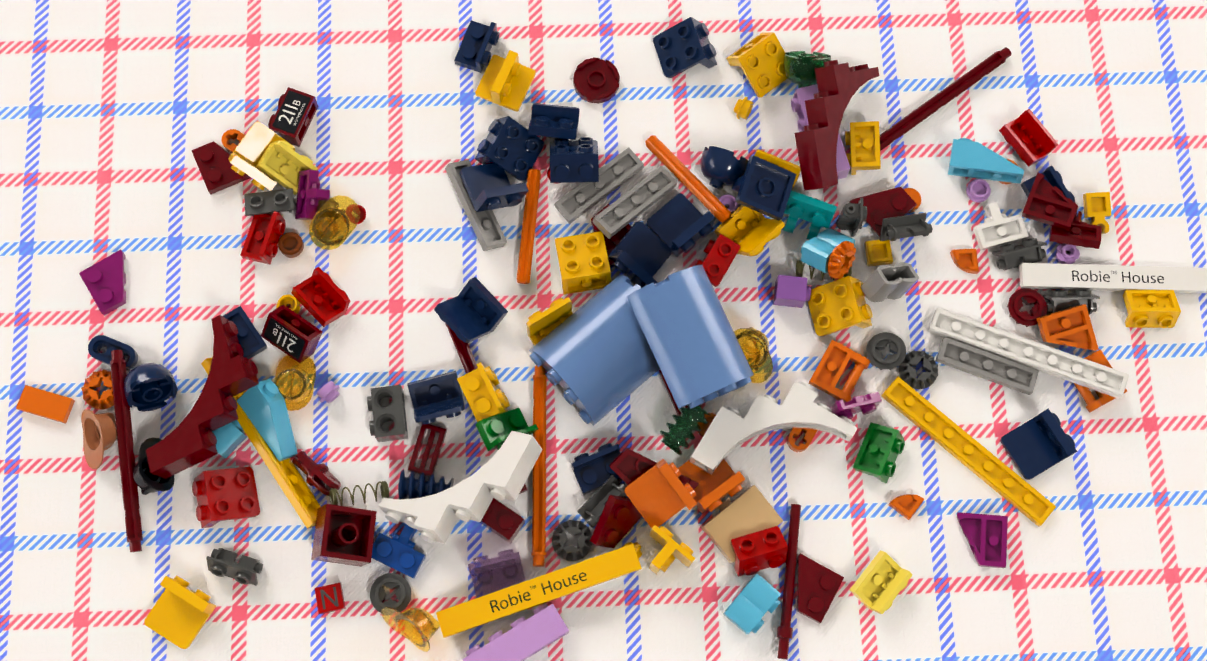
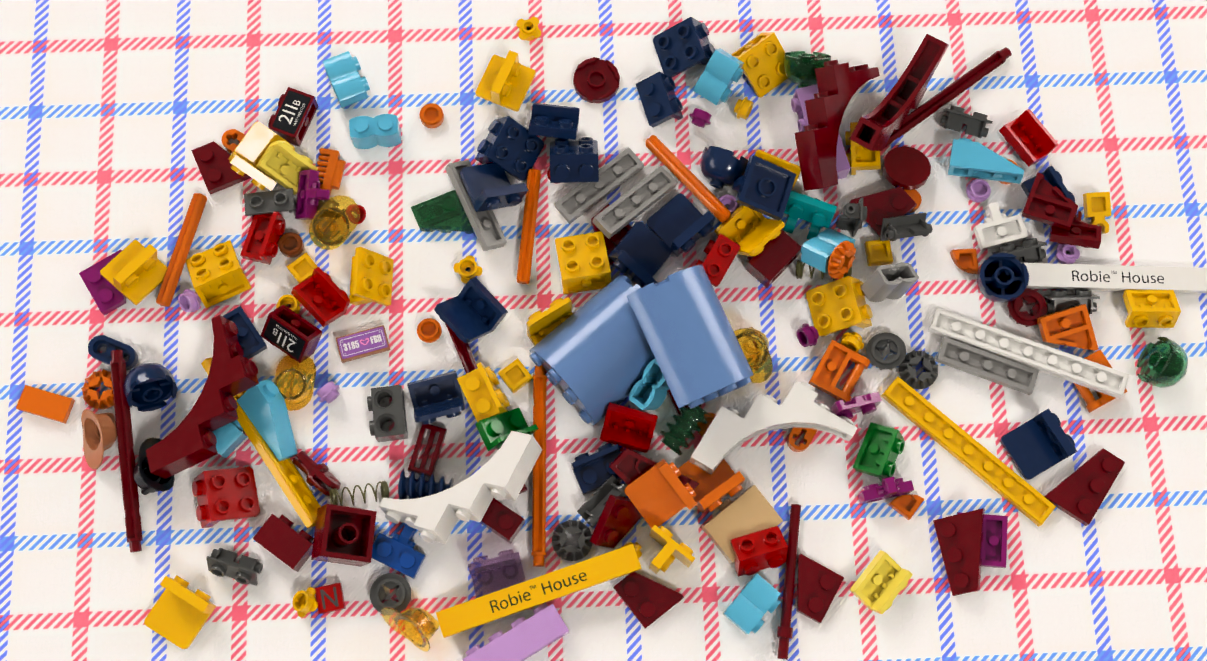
dark blue bracket [454,20,500,73] -> none
medium lavender brick [773,275,811,308] -> none
none -> yellow bracket [100,240,167,305]
none -> orange axle [156,193,207,307]
none -> lavender plate [178,289,201,312]
none -> yellow bracket [186,240,252,308]
none -> dark red brick [253,514,314,572]
none -> yellow tile [286,253,318,284]
none -> yellow plate [292,587,318,618]
none -> orange piece [316,148,346,195]
none -> medium azure brick [322,51,370,108]
none -> tile [336,325,391,363]
none -> medium azure brick [349,114,402,149]
none -> yellow bracket [349,247,394,306]
none -> clear green wing [411,190,474,234]
none -> orange plate [417,318,442,343]
none -> orange tile [420,103,444,128]
none -> yellow plate [453,255,483,284]
none -> yellow tile [498,358,533,394]
none -> yellow plate [516,17,541,41]
none -> red bracket [600,402,658,453]
none -> dark red wing [613,572,684,629]
none -> medium azure brick [629,359,669,410]
none -> dark blue bracket [636,72,683,128]
none -> magenta plate [689,108,712,128]
none -> medium azure brick [693,48,744,105]
none -> dark red brick [746,229,801,288]
none -> magenta plate [796,323,819,347]
none -> yellow plate [840,332,864,353]
none -> dark red arch [849,34,949,151]
none -> magenta hinge [858,477,914,505]
none -> dark red tile [882,146,931,190]
none -> dark red wing [933,508,985,596]
none -> dark grey hinge [940,105,993,139]
none -> dark blue cylinder [977,252,1029,303]
none -> dark red wing [1044,448,1125,526]
none -> clear green cylinder [1137,337,1188,388]

